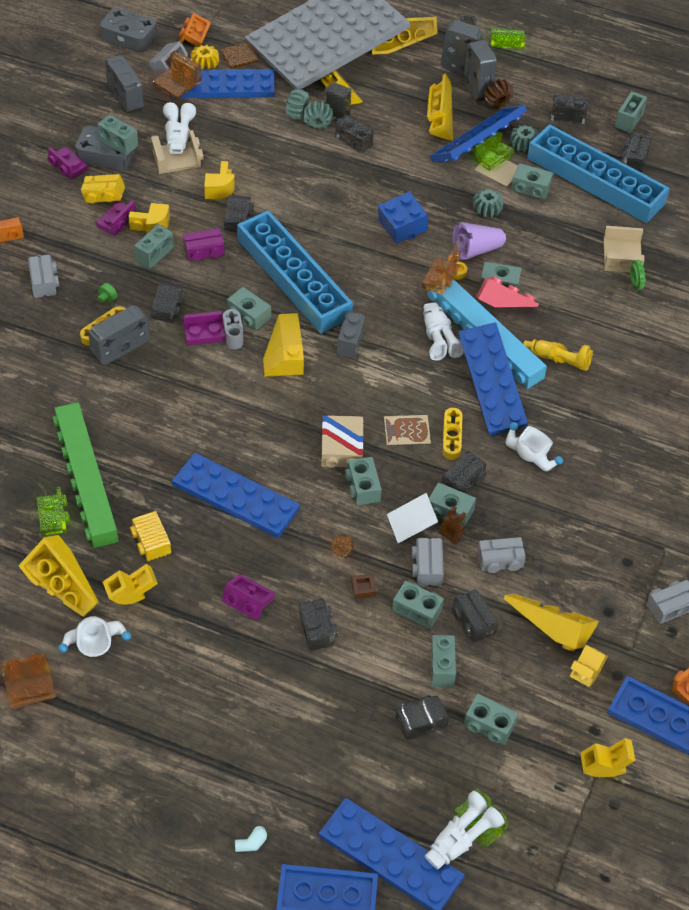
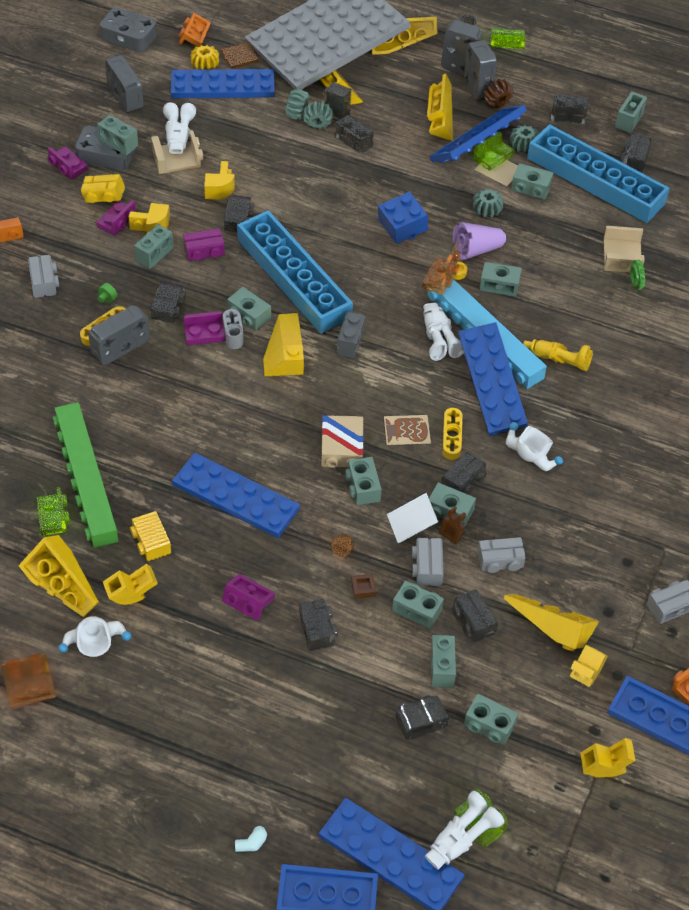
light grey brick [149,41,188,77] -> none
clear orange bracket [153,50,201,99] -> none
coral slope [476,276,539,307] -> none

